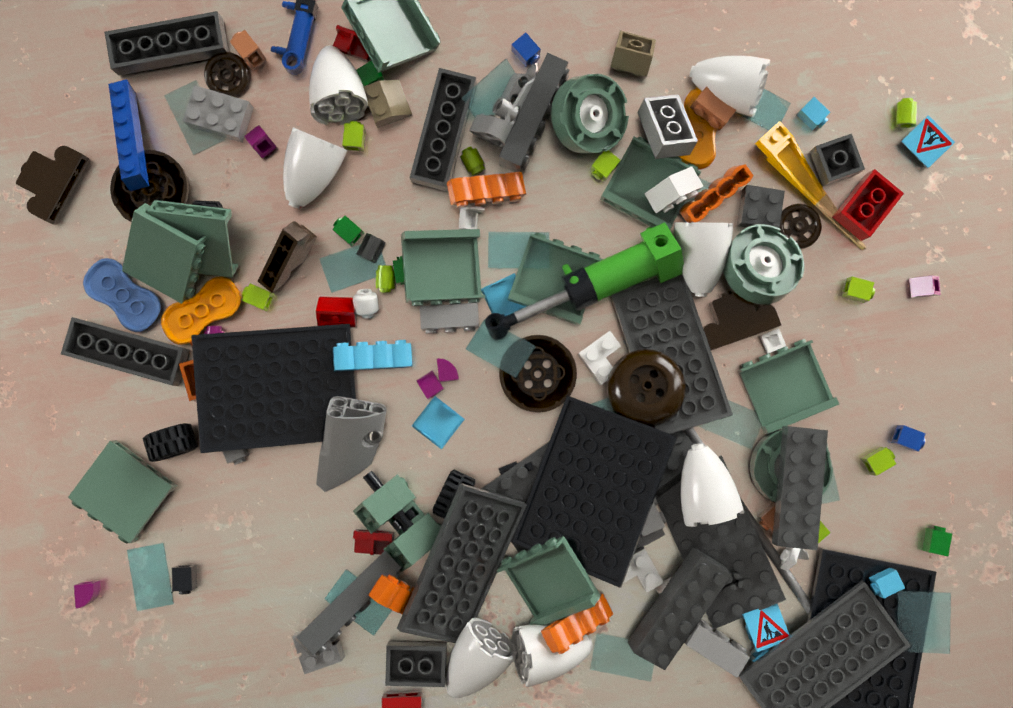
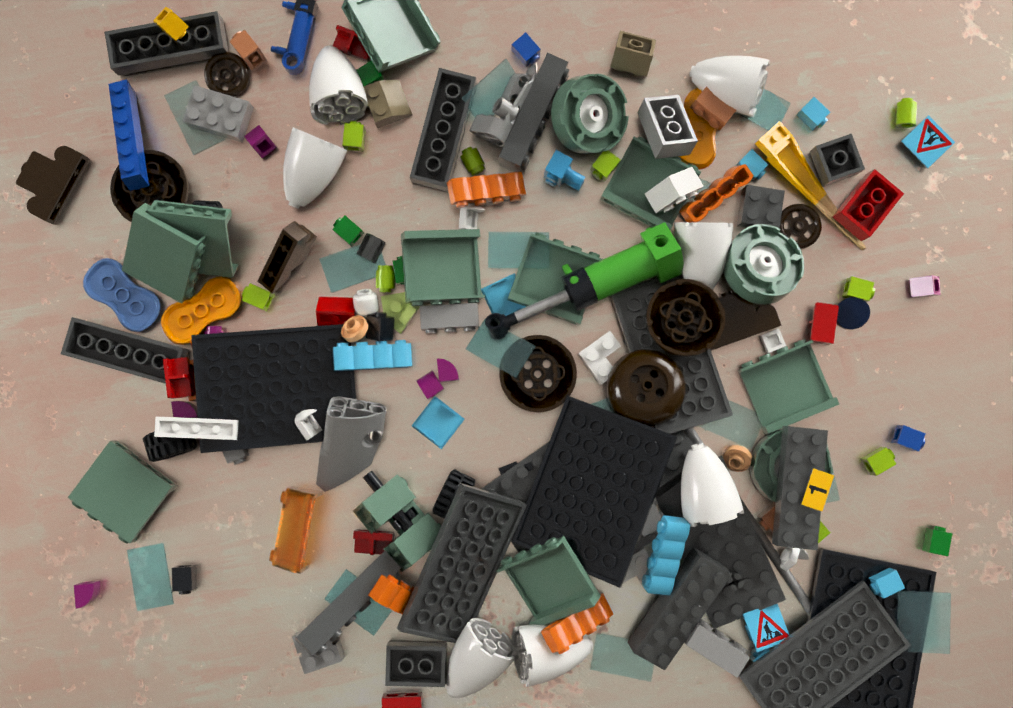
none -> yellow brick [153,7,189,41]
none -> white plate [154,417,238,440]
none -> red panel [163,357,194,399]
none -> magenta brick [171,401,198,418]
none -> clear orange windscreen [269,486,323,574]
none -> white plate [295,409,322,441]
none -> light nougat plate [341,315,369,342]
none -> black brick [366,312,394,341]
none -> yellowish green plate [381,292,420,334]
none -> dark azure brick [544,150,585,191]
none -> medium azure brick [642,515,690,595]
none -> dark brown brick [646,279,725,357]
none -> light nougat plate [723,445,752,472]
none -> medium azure brick [736,149,768,182]
none -> yellow sticker [802,468,834,511]
none -> red panel [809,302,839,345]
none -> dark blue piece [837,297,870,329]

